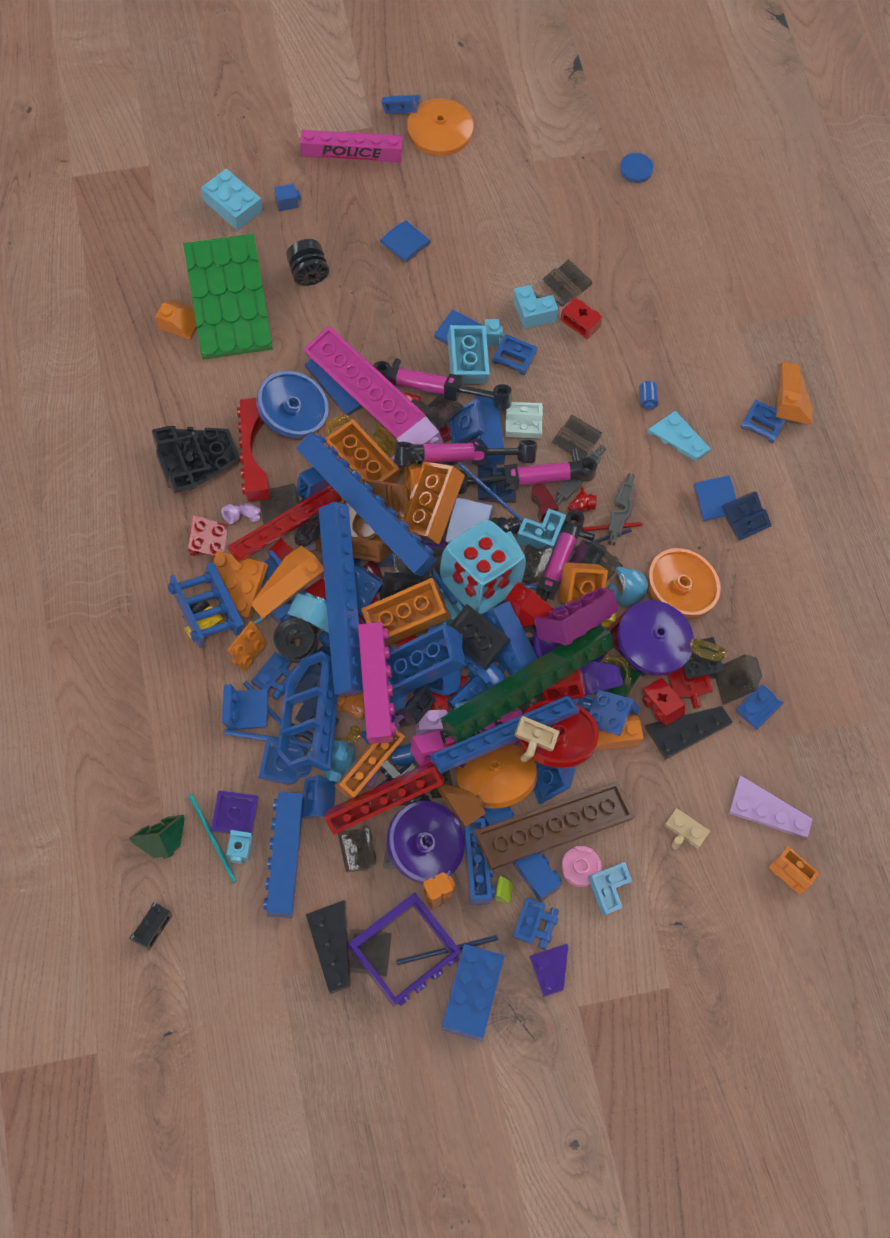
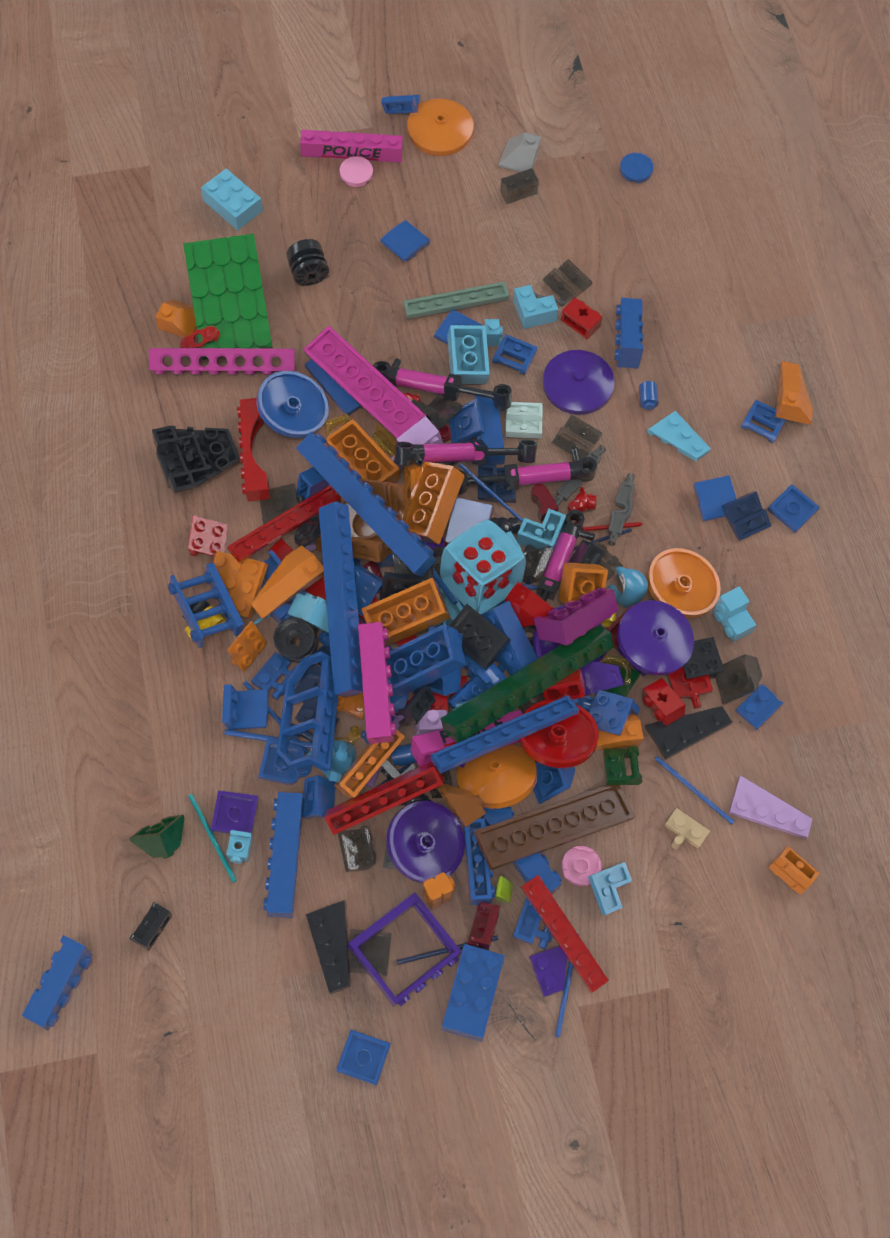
lavender arm [221,503,261,524] -> none
blue brick [274,183,301,212] -> none
tan plate [514,716,559,762] -> none
clear yellow helmet [689,638,728,661] -> none
none -> blue wedge [22,935,92,1031]
none -> dark pink brick [149,348,295,374]
none -> red piece [180,326,220,348]
none -> blue tile [336,1030,391,1086]
none -> bright pink tile [339,156,373,187]
none -> sand green plate [403,281,509,319]
none -> dark red hinge [467,902,500,951]
none -> light grey slope [498,132,541,175]
none -> clear smoke brick [500,168,539,204]
none -> red plate [520,875,609,993]
none -> dark purple dish [543,350,614,415]
none -> blue axle [555,934,580,1037]
none -> dark green plate [603,746,643,785]
none -> blue wedge [614,298,643,369]
none -> blue axle [655,756,735,825]
none -> medium azure brick [713,586,756,642]
none -> blue tile [767,484,820,533]

